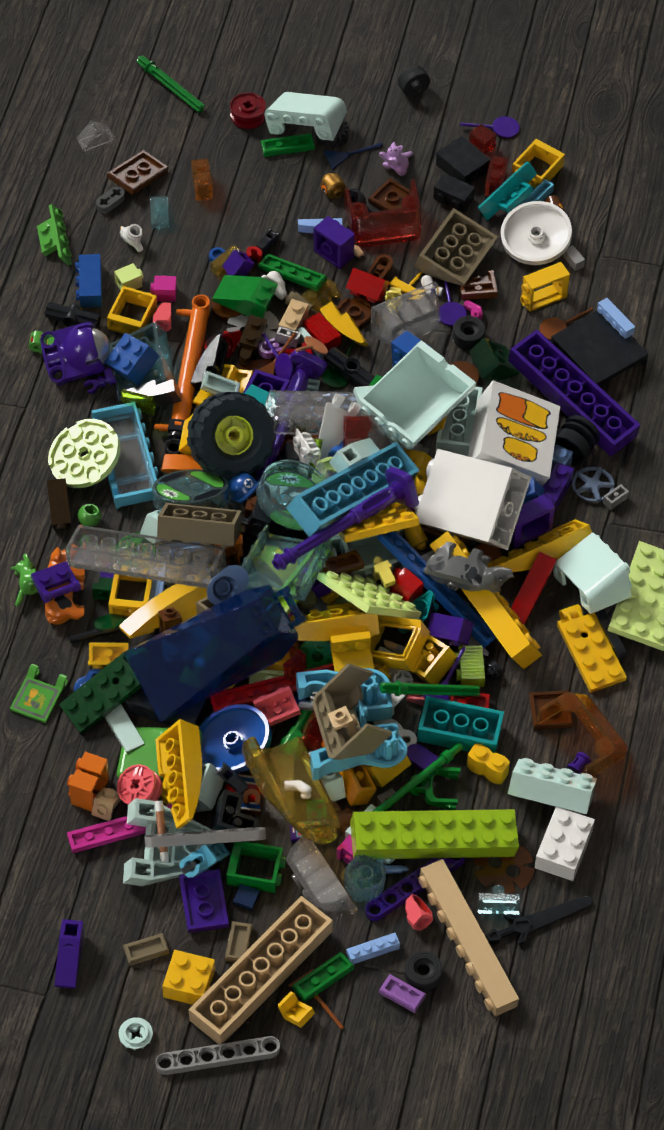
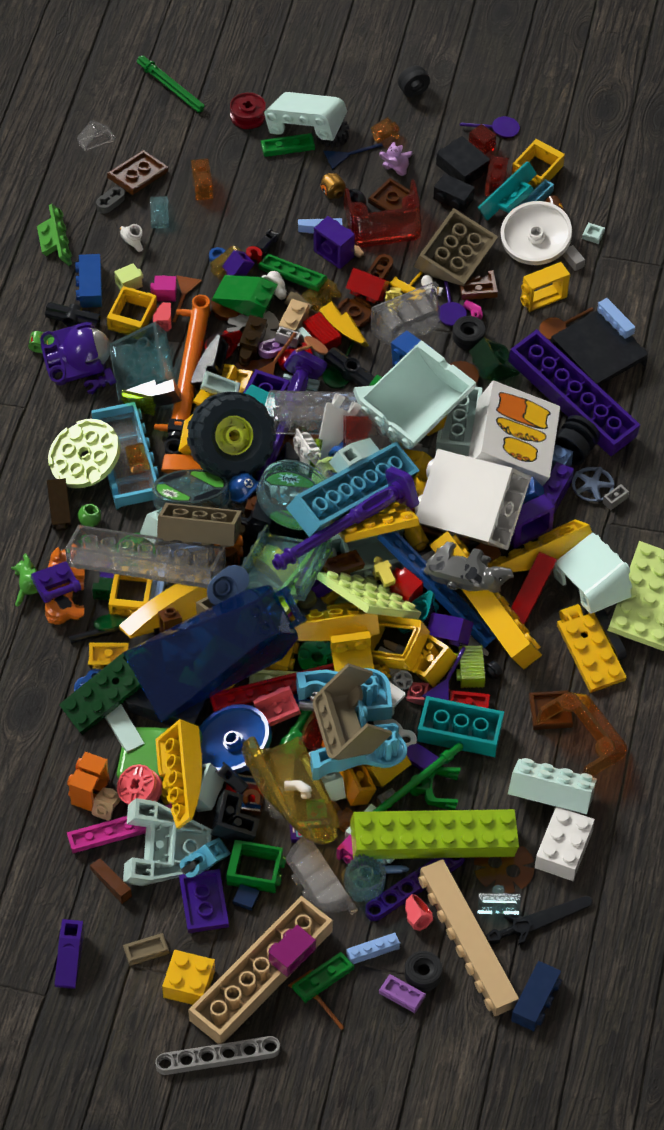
bright green flag [10,664,68,723] -> none
blue brick [104,333,160,386] -> none
light aqua gear [119,1018,153,1051] -> none
light grey beam [144,827,266,848] -> none
bar [155,800,169,862] -> none
dark tan tile [225,921,253,963] -> none
dark purple piece [262,333,293,380] -> none
yellow bracket [278,992,315,1028] -> none
clear red bracket [283,645,307,681] -> none
tan bracket [328,706,358,737] -> none
green axle [379,680,480,696] -> none
yellow brick [467,744,510,784] -> none
dark purple bush [566,752,592,774] -> none
none -> reddish brown piece [90,858,132,904]
none -> clear orange bracket [125,443,150,473]
none -> dark orange piece [173,275,202,322]
none -> magenta brick [268,925,316,977]
none -> clear orange bracket [370,117,400,143]
none -> dark blue brick [511,961,563,1031]
none -> light aqua tile [582,222,605,244]

